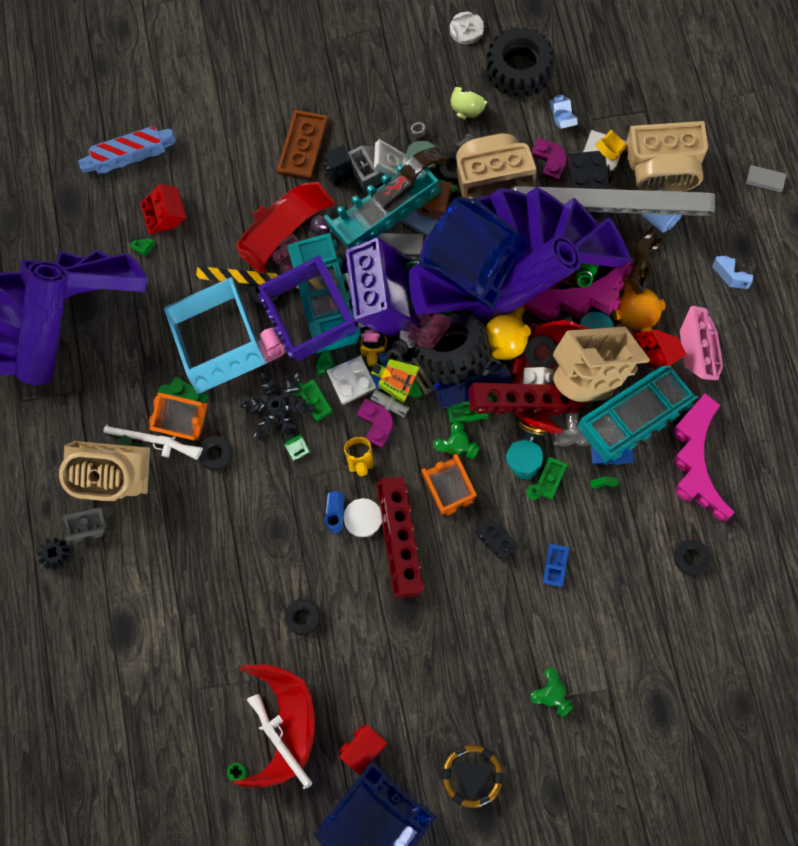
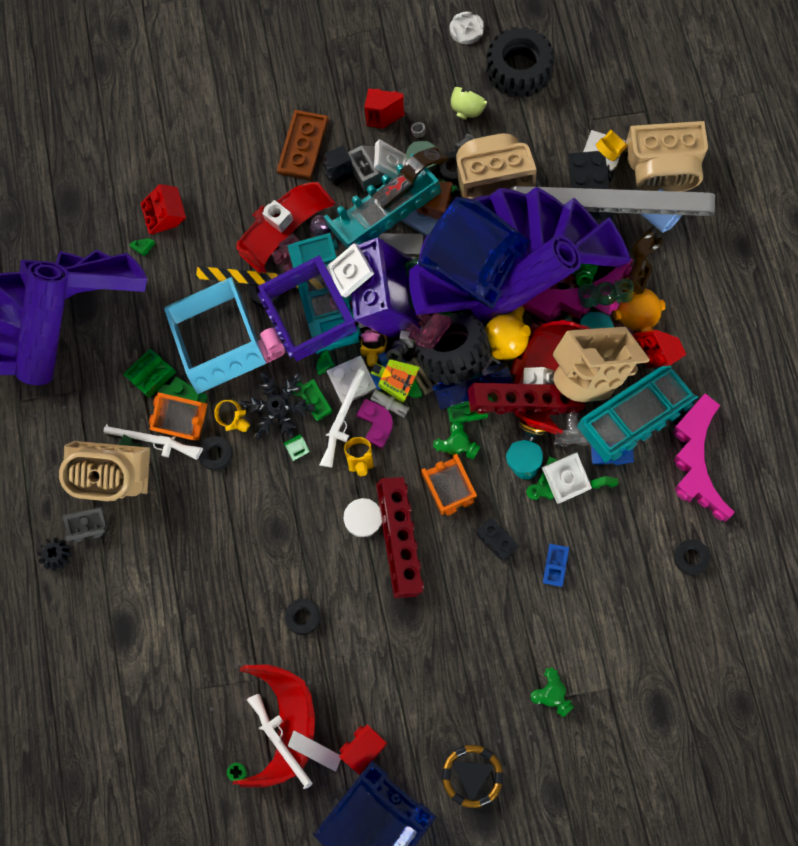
medium blue hinge [78,126,176,174] -> none
blue piece [324,492,345,533] -> none
black tyre [525,335,558,368] -> none
magenta plate [531,138,566,182] -> none
light blue slope [549,95,578,129] -> none
bright pink wedge [680,306,723,381] -> none
light blue slope [713,256,753,289] -> none
light grey tile [745,165,786,192] -> none
none -> green slope [123,349,176,398]
none -> yellow piece [214,400,250,432]
none -> white brick [262,200,293,233]
none -> white sticker [288,731,341,771]
none -> white piece [319,368,365,468]
none -> white plate [326,243,374,298]
none -> red slope [364,88,405,129]
none -> white tile [542,453,592,504]
none -> clear green piece [578,279,634,308]

